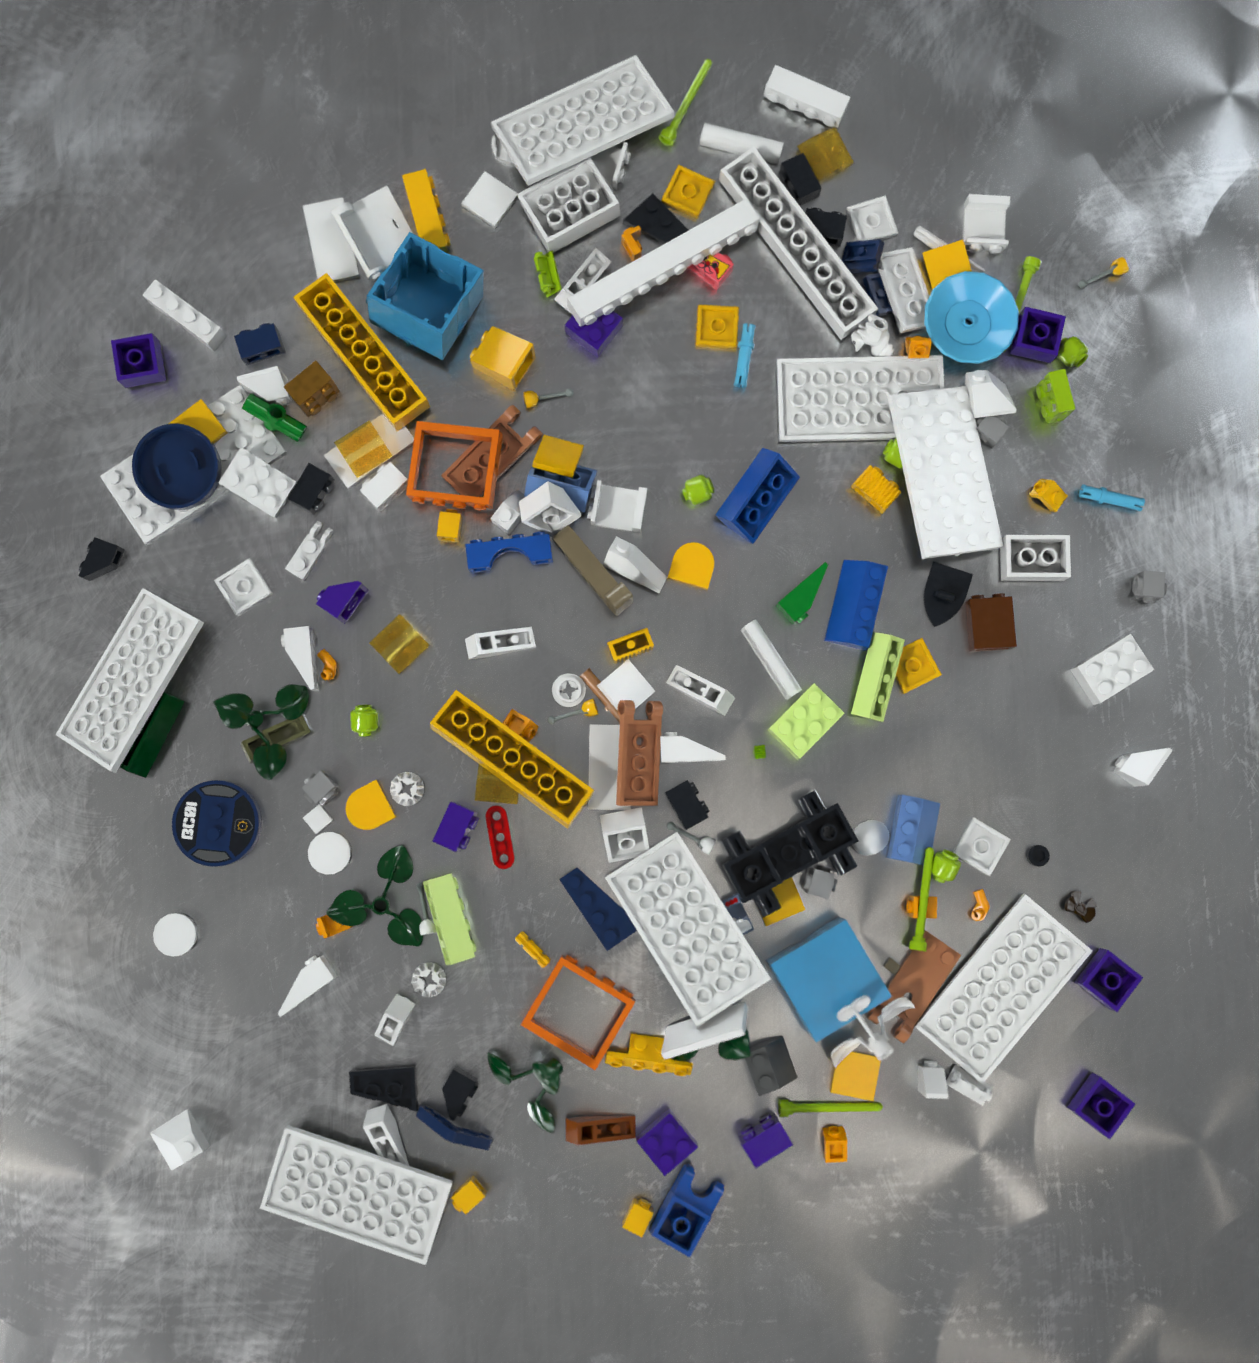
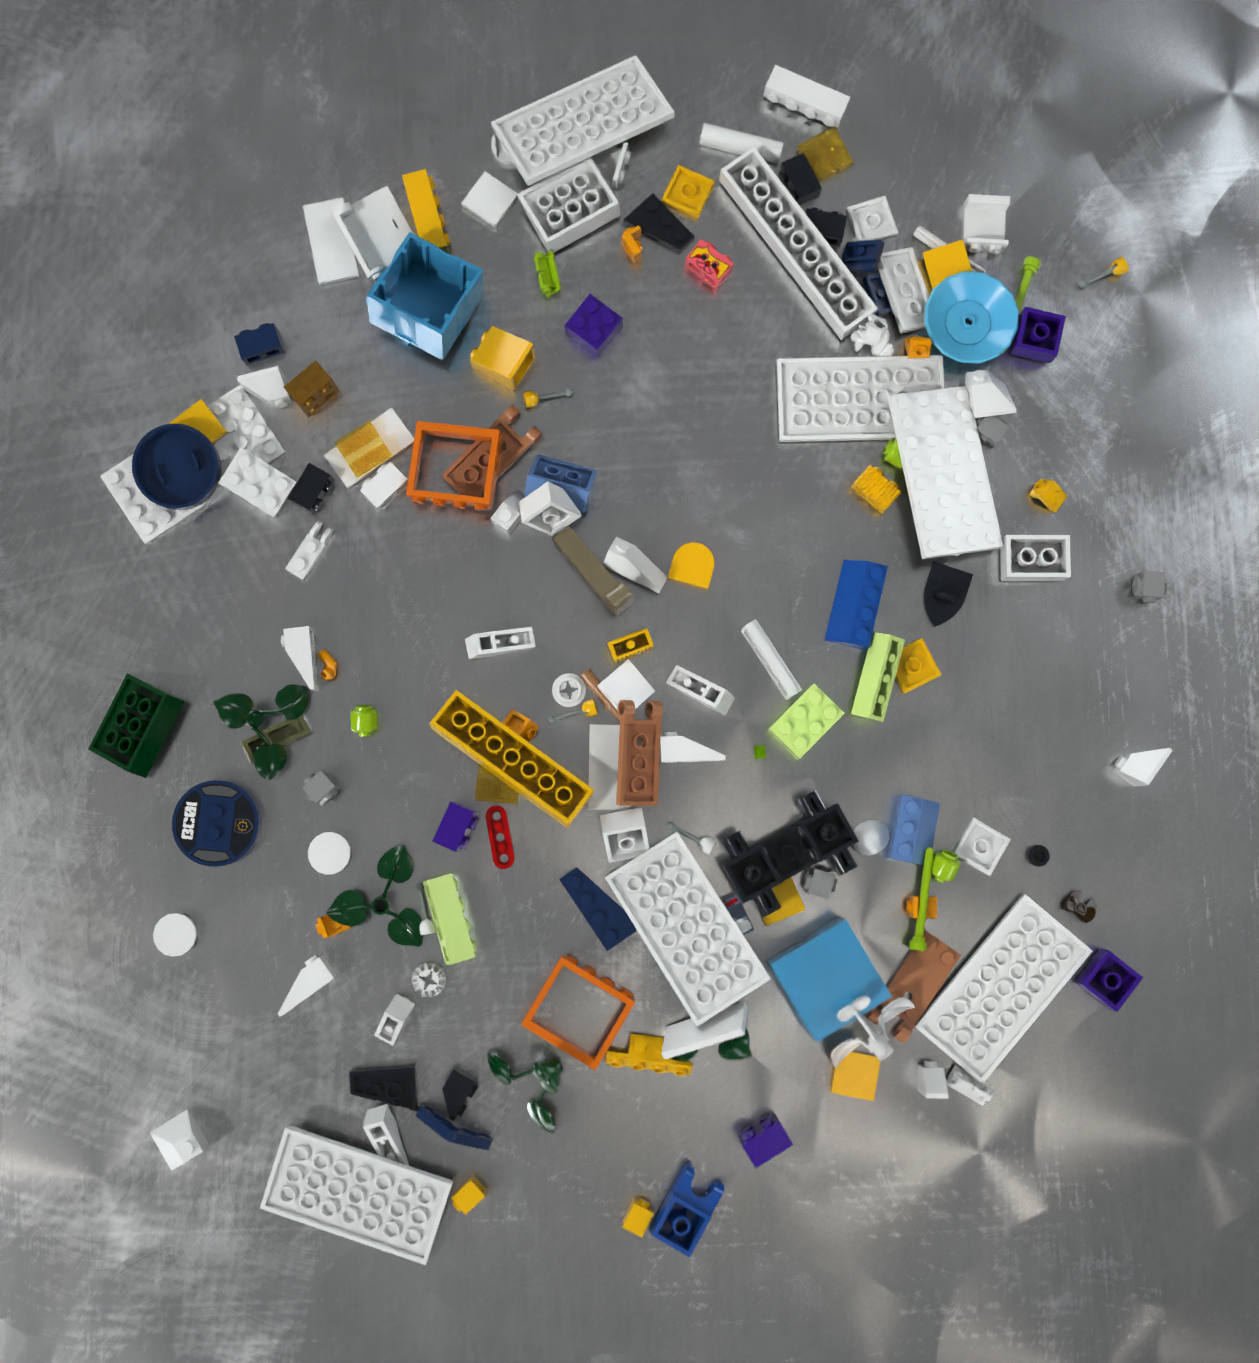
white plate [56,588,204,773] -> none
black slope [79,537,125,581] -> none
dark purple brick [111,333,166,388] -> none
white brick [142,279,227,352] -> none
white tile [214,558,273,616] -> none
green piece [242,393,307,442] -> none
yellow brick [293,273,430,432] -> none
white tile [303,804,334,834] -> none
dark purple slope [316,581,369,624] -> none
yellow tile [346,780,396,830] -> none
clear yellow slope [369,613,429,674] -> none
white gear [390,772,424,806] -> none
yellow brick [437,509,463,542] -> none
blue arch [465,532,553,573] -> none
yellow axle [515,931,551,968] -> none
yellow tile [532,435,584,478] -> none
white slope [554,248,611,313] -> none
dark orange slope [566,1115,636,1145] -> none
white brick [567,198,760,327] -> none
white panel [587,480,647,533] -> none
dark purple brick [636,1108,698,1176] -> none
lime piece [659,59,712,146] -> none
black brick [665,780,710,830] -> none
lime head [682,475,715,505] -> none
yellow tile [696,304,739,349] -> none
blue slope [715,448,800,544] -> none
medium azure pin [734,323,756,388] -> none
dark grey slope [745,1036,798,1096] -> none
green slope [776,562,828,624] -> none
lime piece [778,1099,883,1117] -> none
light orange bracket [822,1126,847,1163] -> none
dark tan piece [883,957,901,975] -> none
reddish brown brick [965,593,1017,652] -> none
light orange arm [971,889,990,921] -> none
lime piece [1036,369,1075,424] -> none
lime head [1057,336,1088,368] -> none
dark purple brick [1067,1072,1136,1139] -> none
white brick [1070,634,1154,705] -> none
medium azure pin [1079,484,1145,511] -> none

